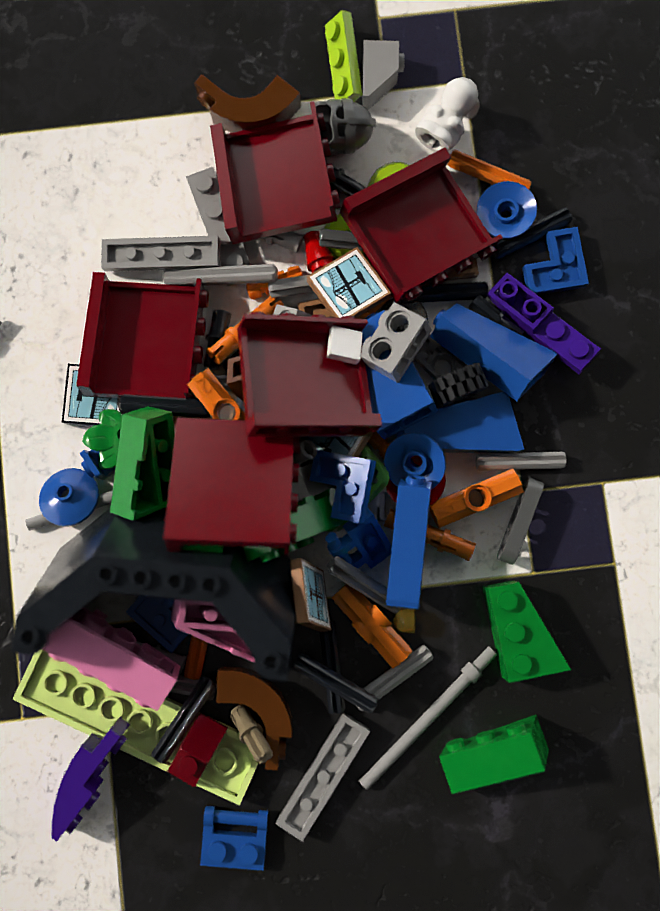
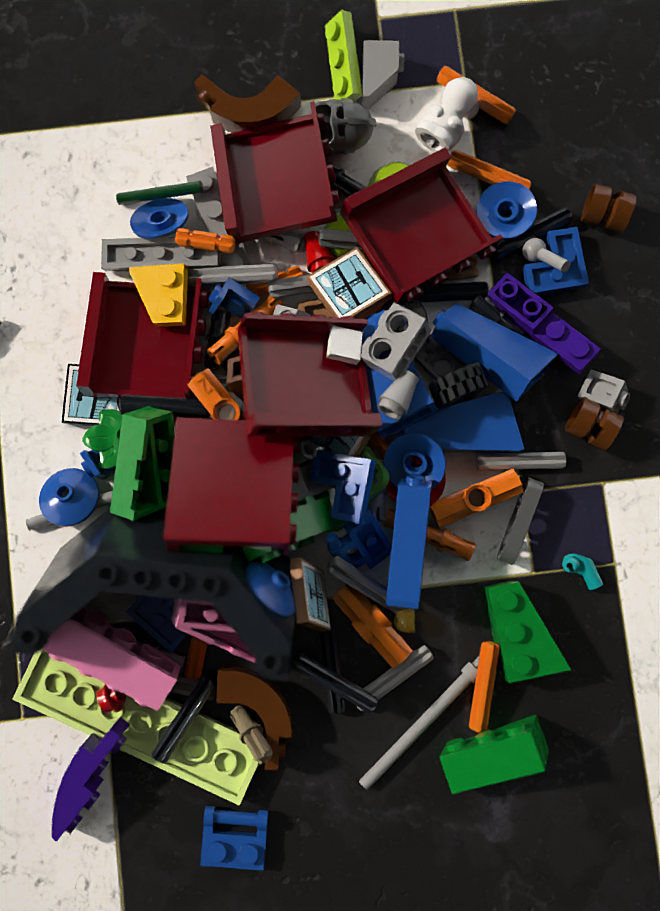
dark red slope [167,712,228,788] -> none
light grey plate [276,712,370,842] -> none
none -> red plate [97,684,126,713]
none -> dark green bar [116,181,203,205]
none -> yellow wing [129,264,188,327]
none -> blue dish [130,198,189,239]
none -> orange axle [175,228,235,254]
none -> blue bracket [207,277,260,319]
none -> blue dish [246,561,296,618]
none -> light grey cone [378,370,419,420]
none -> orange axle [437,66,515,124]
none -> orange axle [469,641,500,733]
none -> light grey bar [523,238,571,272]
none -> teal arm [562,553,603,590]
none -> reddish brown wheel [565,396,624,451]
none -> light grey bracket [578,369,630,413]
none -> reddish brown wheel [581,183,637,233]

